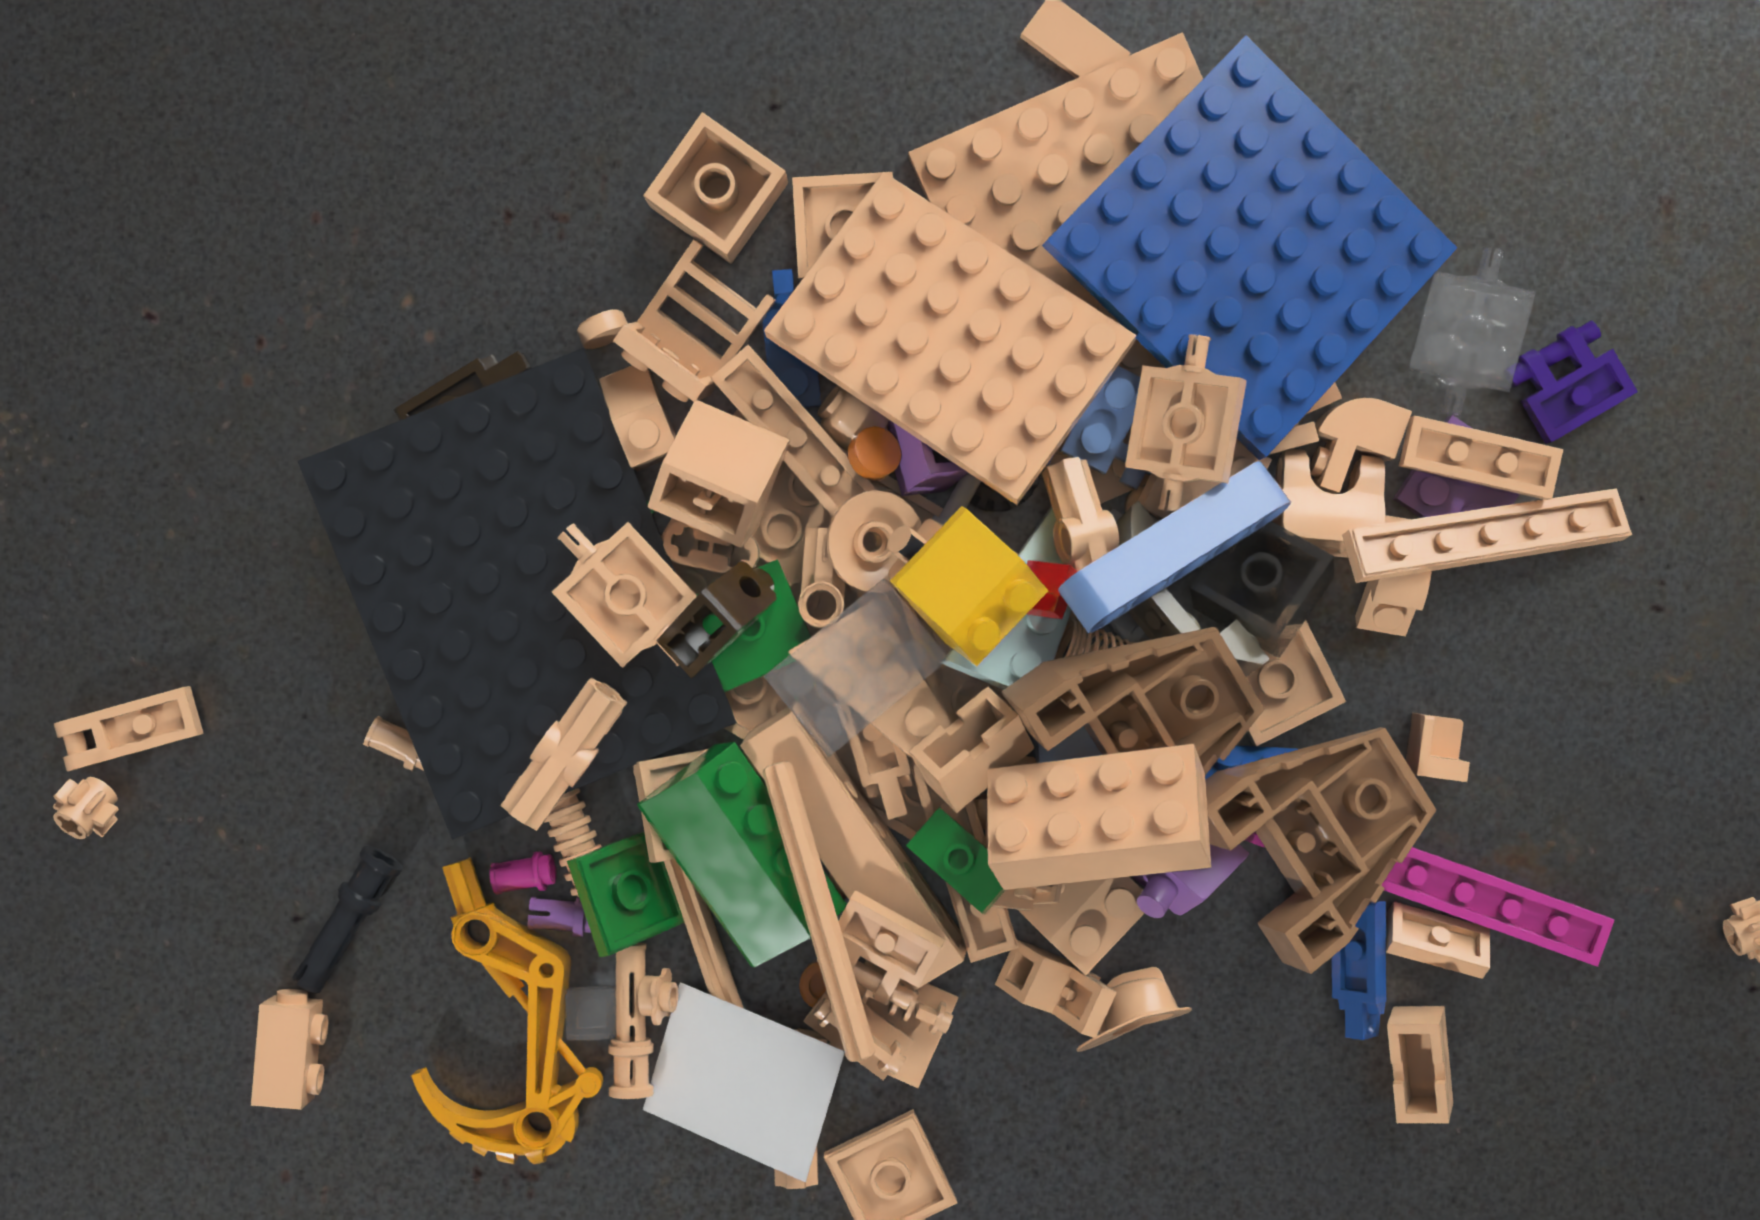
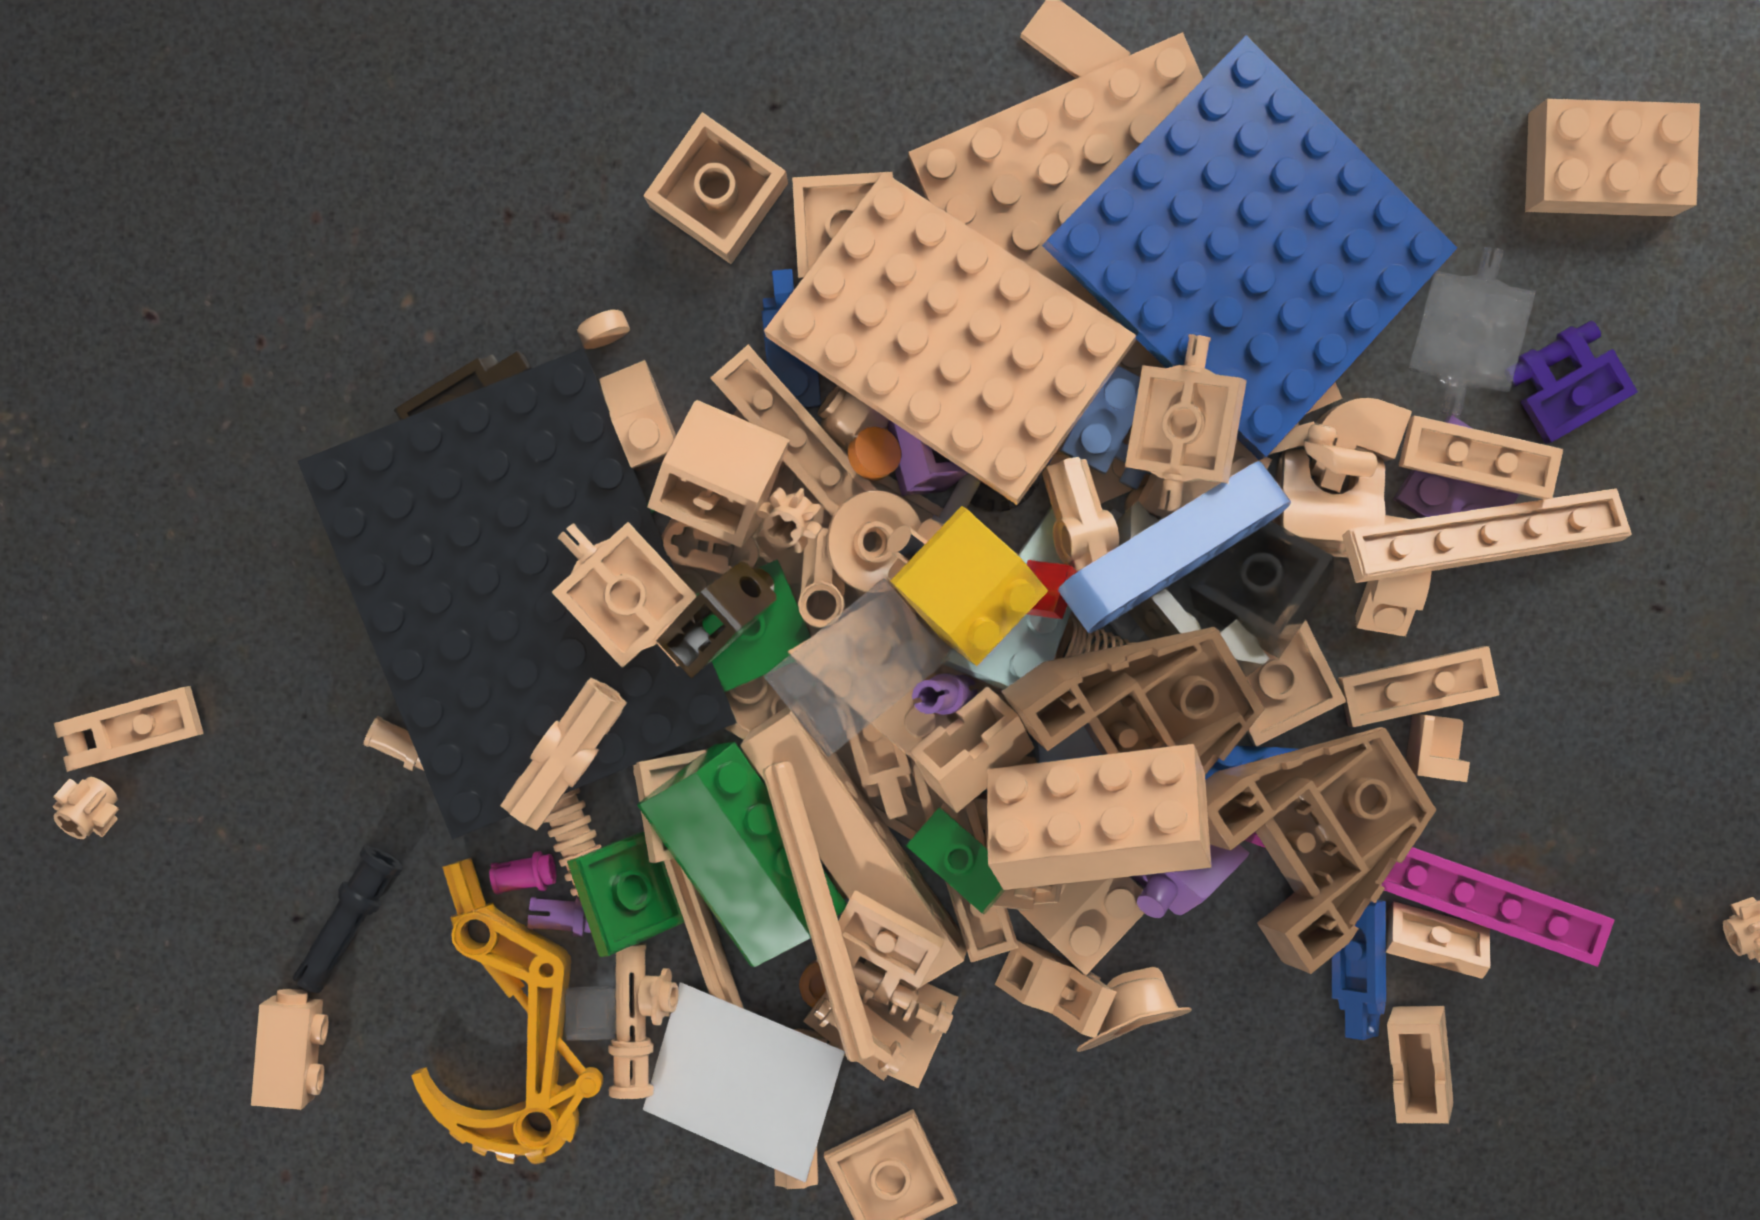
light nougat plate [613,240,776,402] -> none
none -> light nougat gear [756,488,822,553]
none -> medium lavender pin [912,673,978,715]
none -> light nougat arm [1304,424,1377,478]
none -> light nougat plate [1338,646,1500,727]
none -> light nougat brick [1525,99,1700,217]

